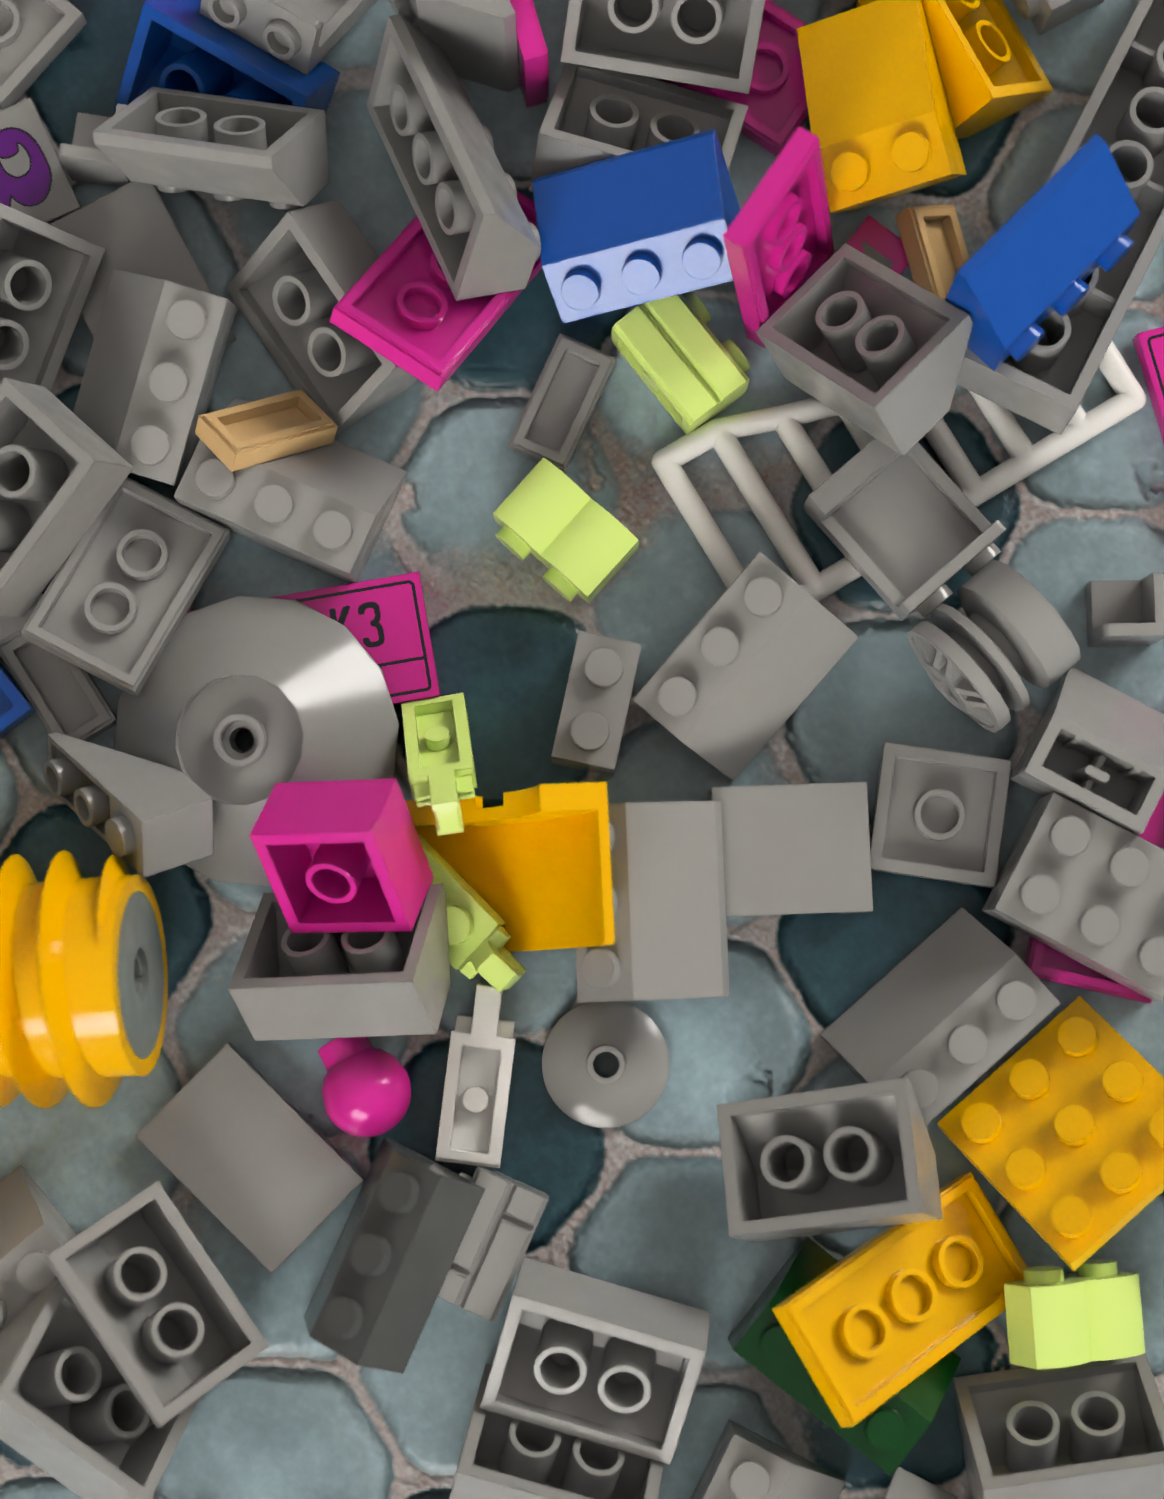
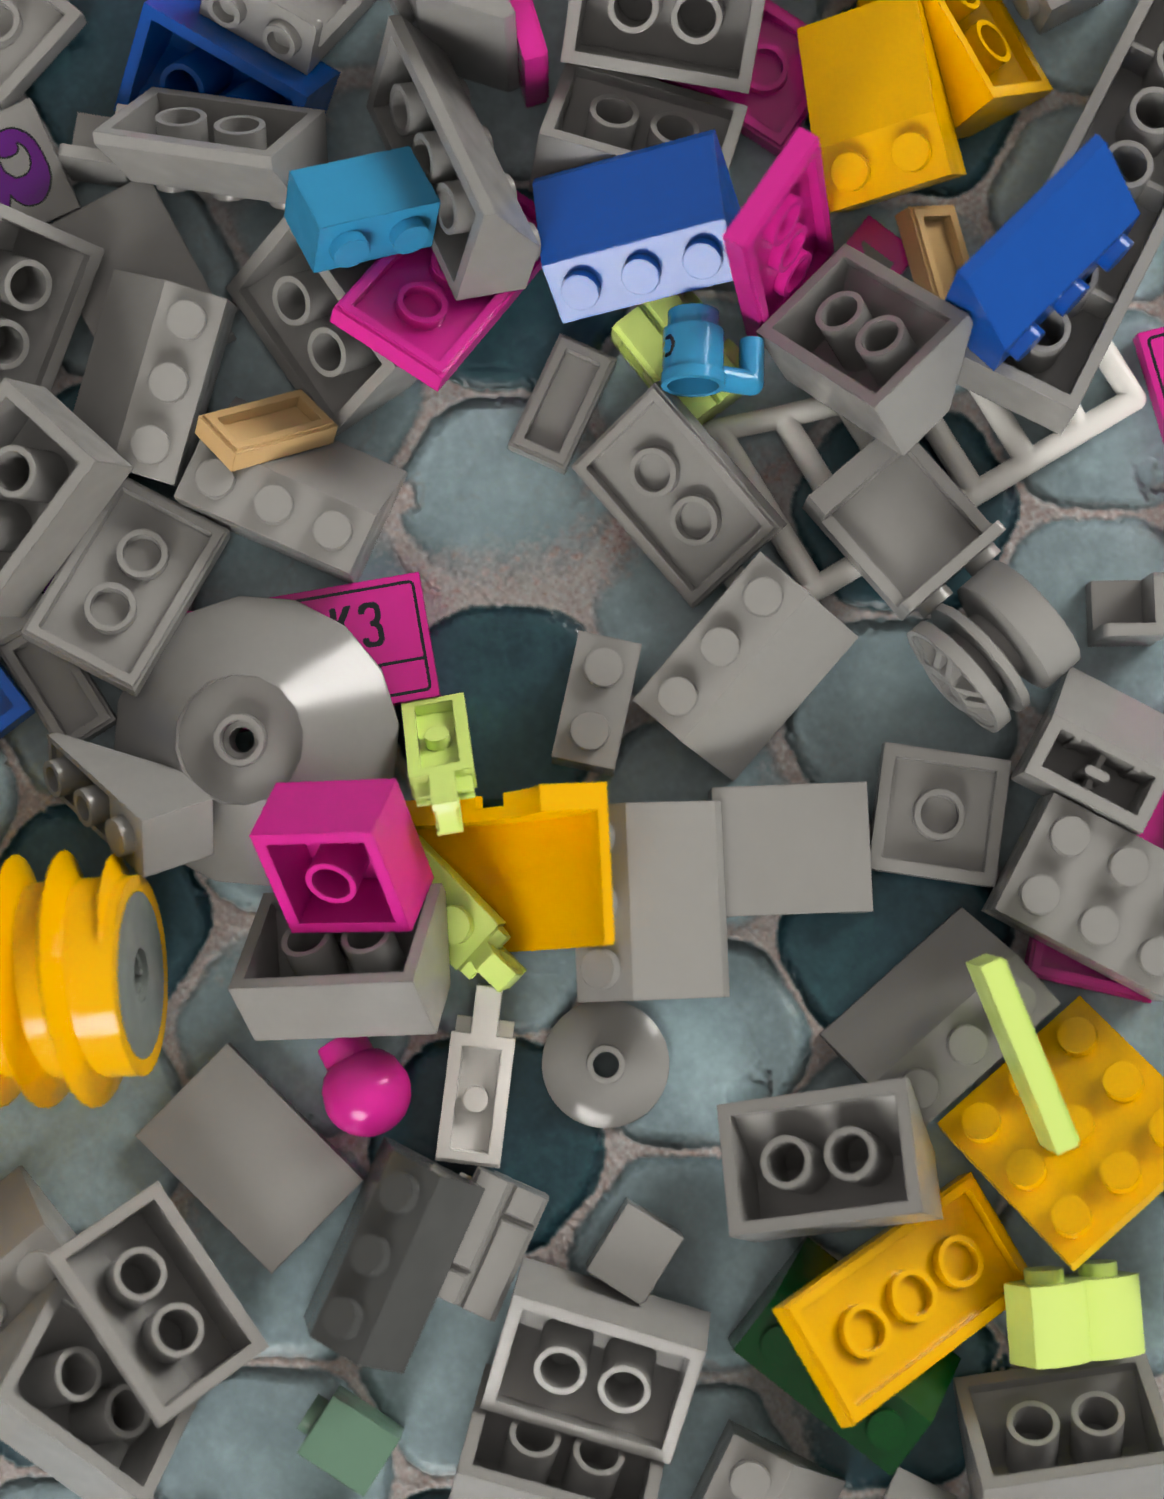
yellowish green brick [493,457,639,604] -> none
none -> dark azure brick [284,146,441,273]
none -> sand green brick [297,1385,405,1497]
none -> light grey tile [571,381,787,609]
none -> light grey panel [586,1197,684,1304]
none -> dark azure piece [661,303,764,397]
none -> yellowish green tile [965,953,1080,1155]

